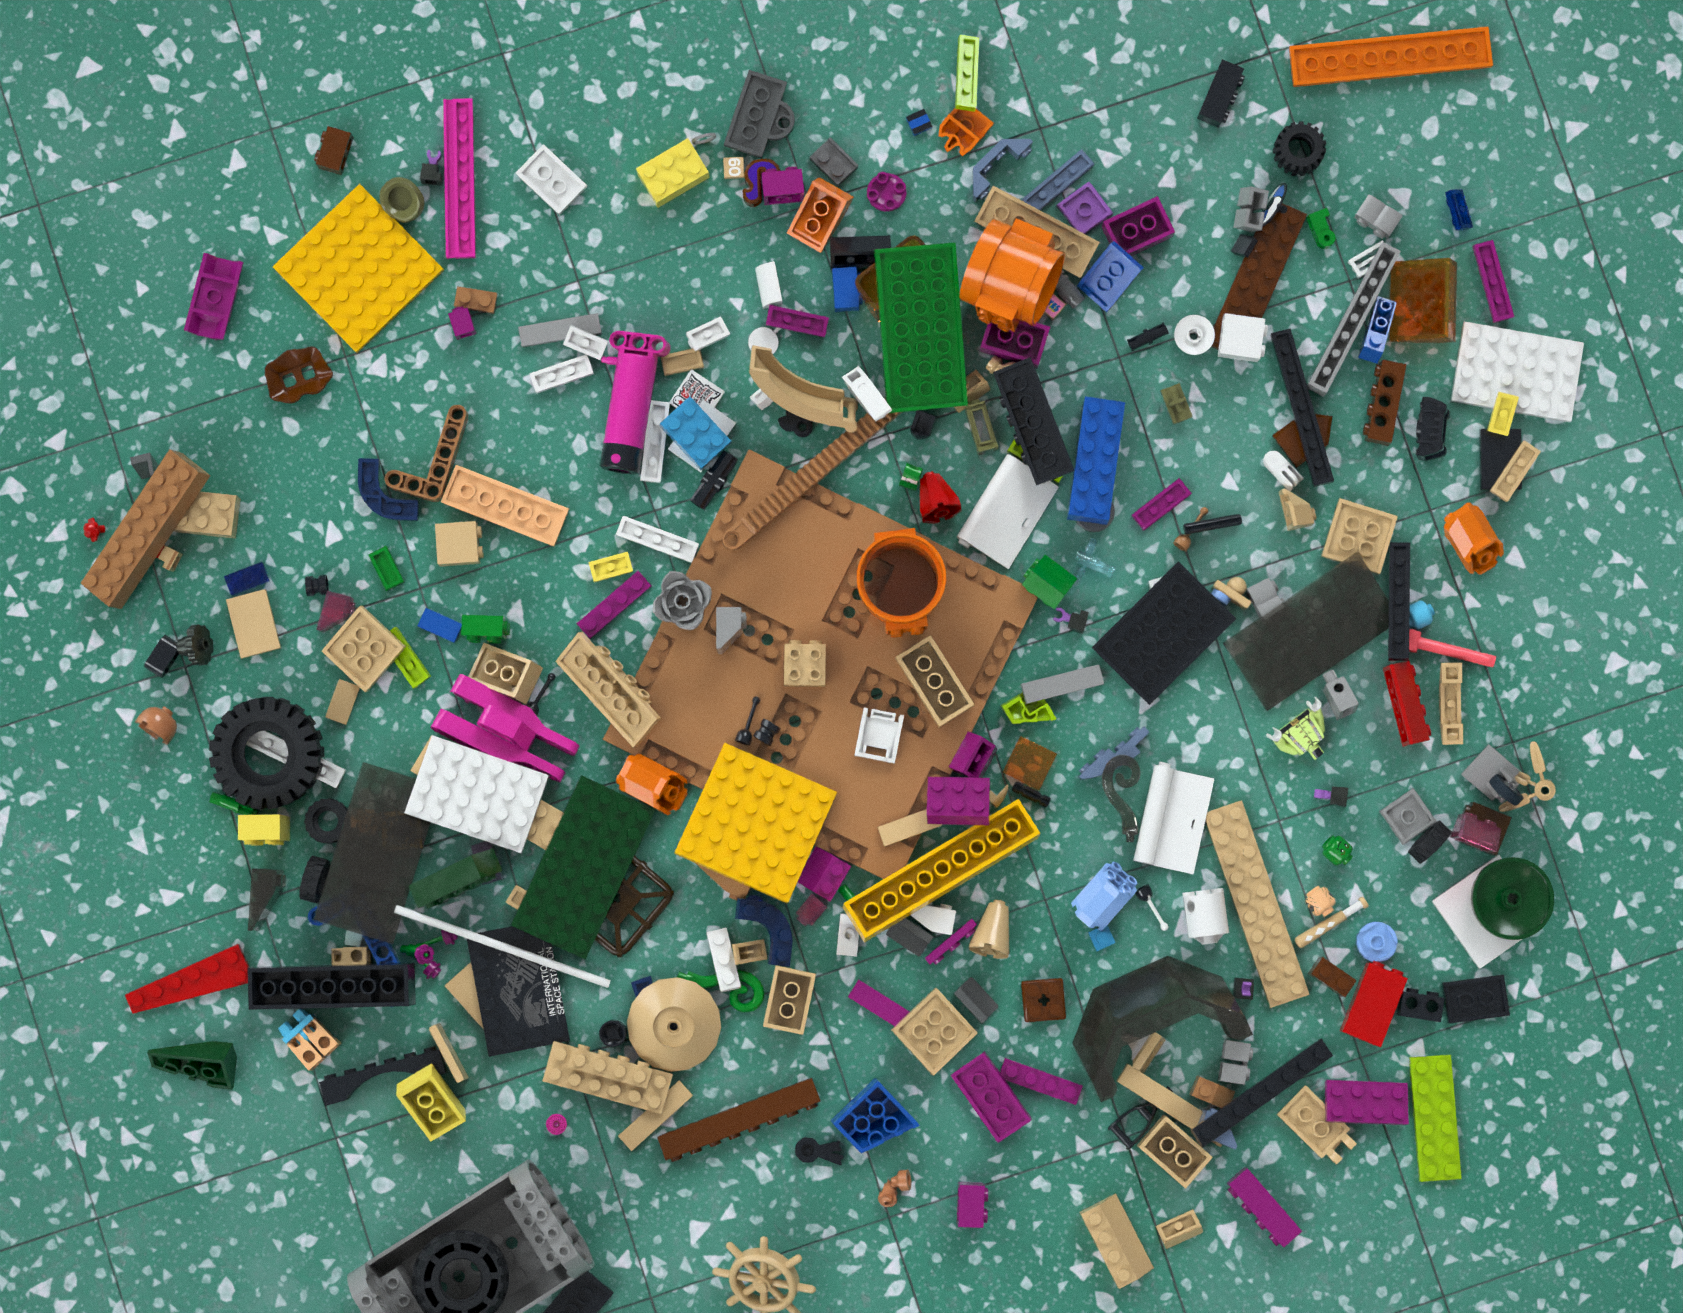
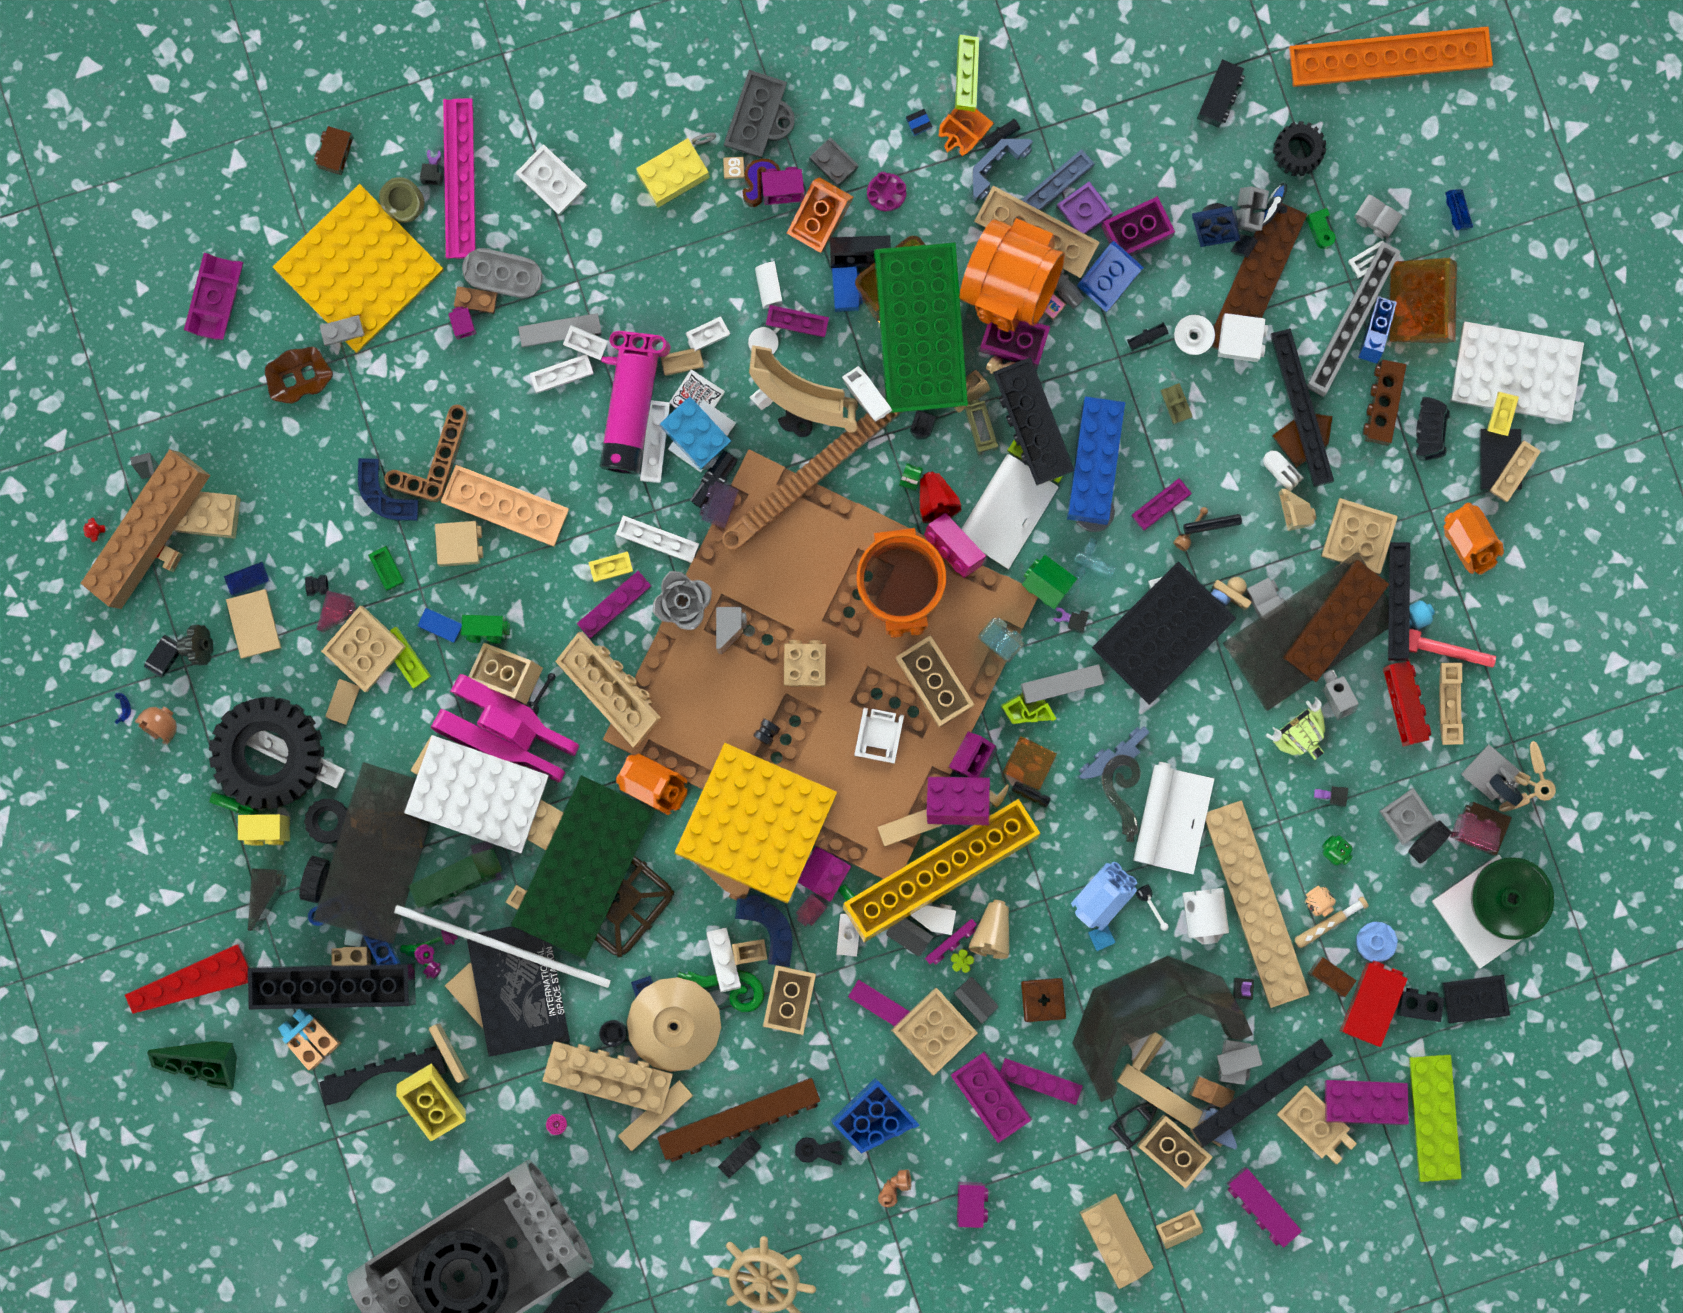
black hinge [735,696,760,746] -> none
magenta plate [1472,240,1514,323] -> none
none -> clear blue piece [115,693,131,724]
none -> light grey plate [320,315,365,346]
none -> light grey tile [462,248,543,298]
none -> clear purple brick [699,481,739,529]
none -> black tyre [718,1135,762,1179]
none -> dark pink brick [924,513,986,578]
none -> lime plant [951,949,974,973]
none -> clear light blue brick [977,617,1025,663]
none -> black axle [982,119,1021,149]
none -> dark blue piece [1192,203,1240,247]
none -> light grey tile [1216,1045,1263,1076]
none -> reddish brown plate [1283,560,1389,682]

